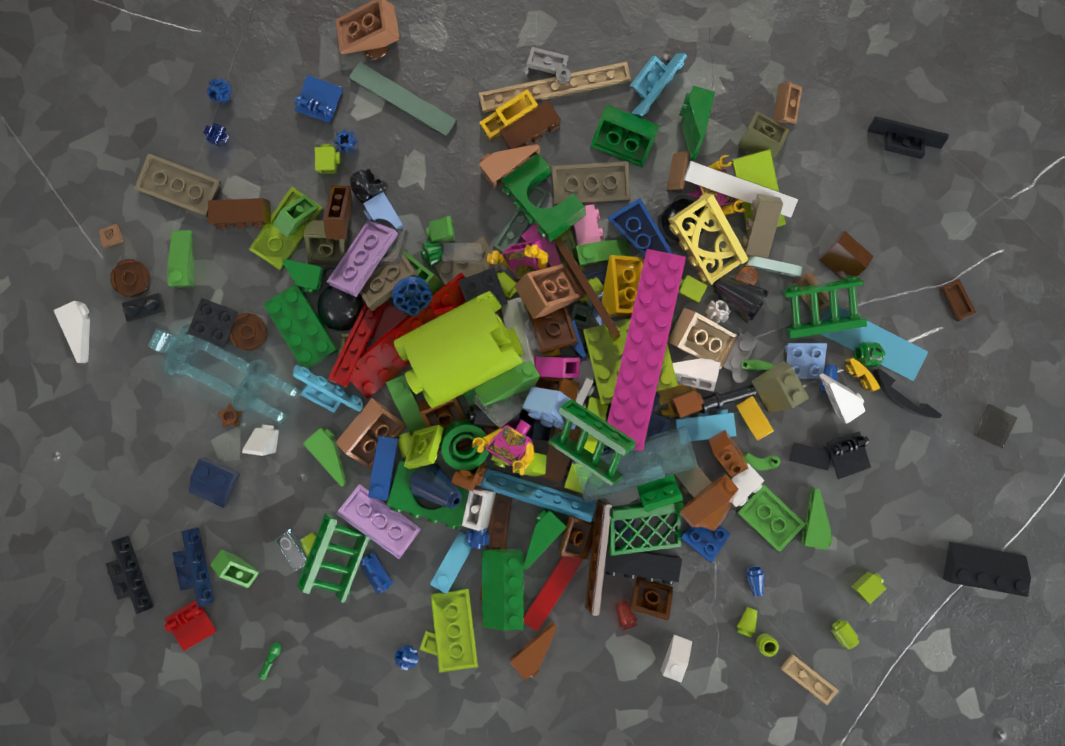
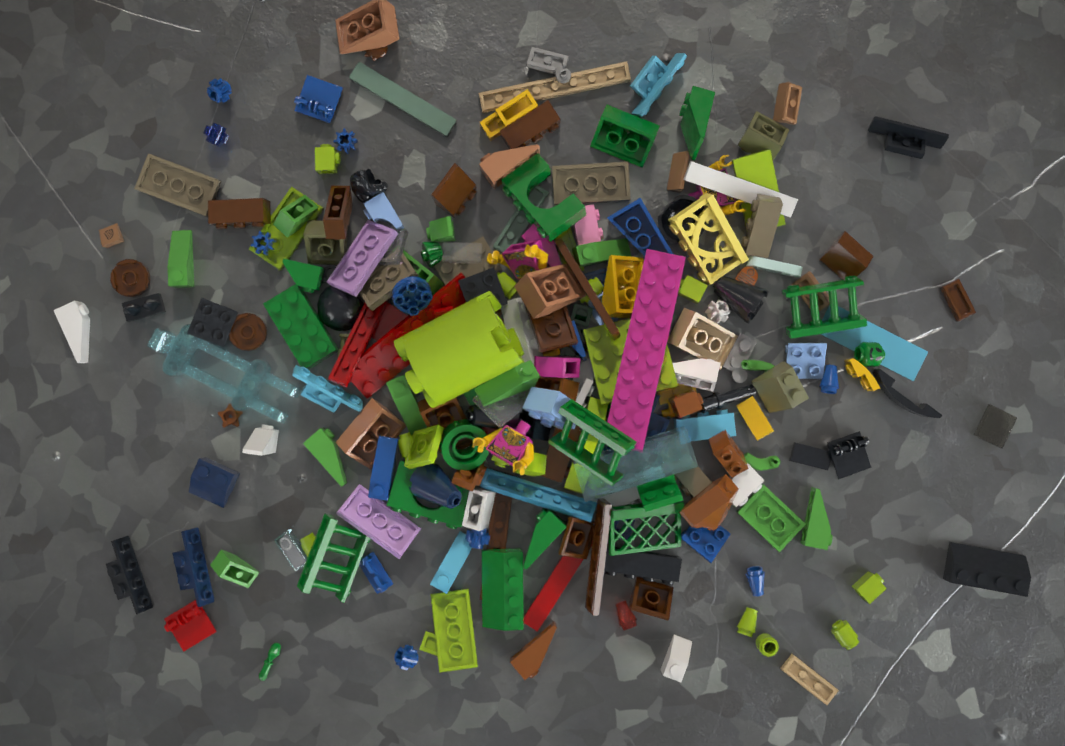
white slope [819,373,865,424] -> none
none -> blue gear [251,231,276,255]
none -> reddish brown slope [431,163,477,218]

